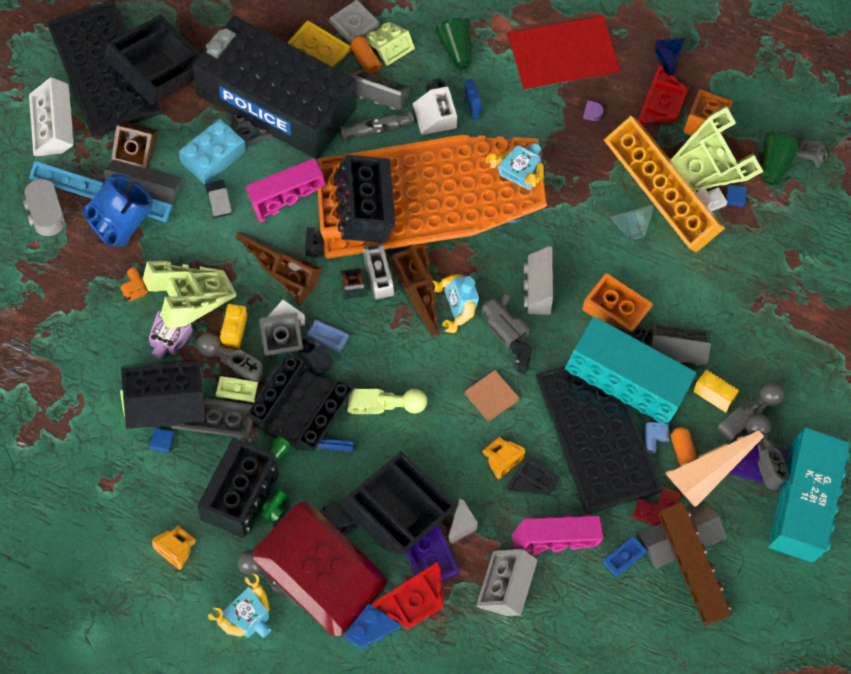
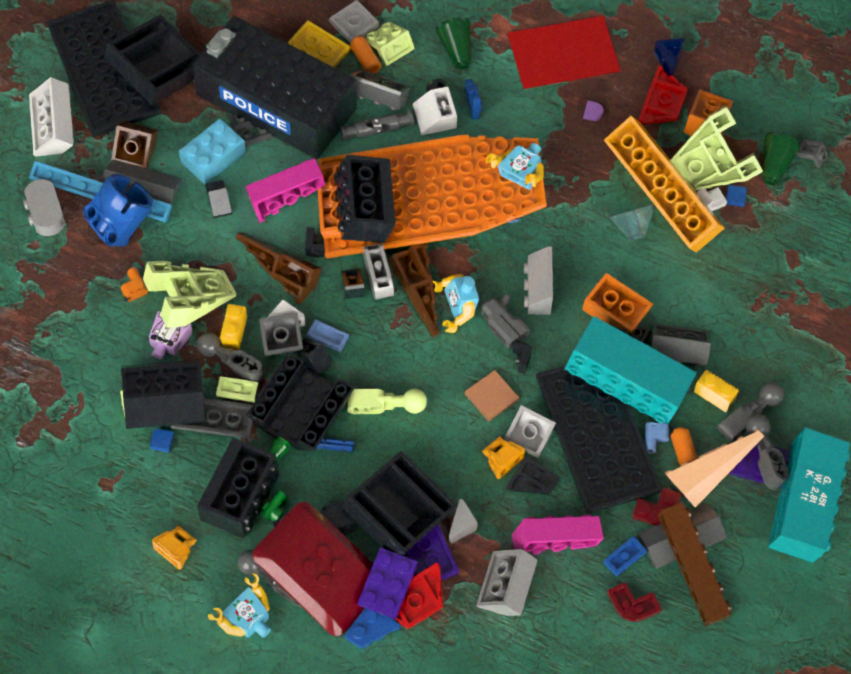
none -> dark purple plate [357,548,418,620]
none -> light grey slope [504,405,556,458]
none -> dark red plate [607,582,662,622]

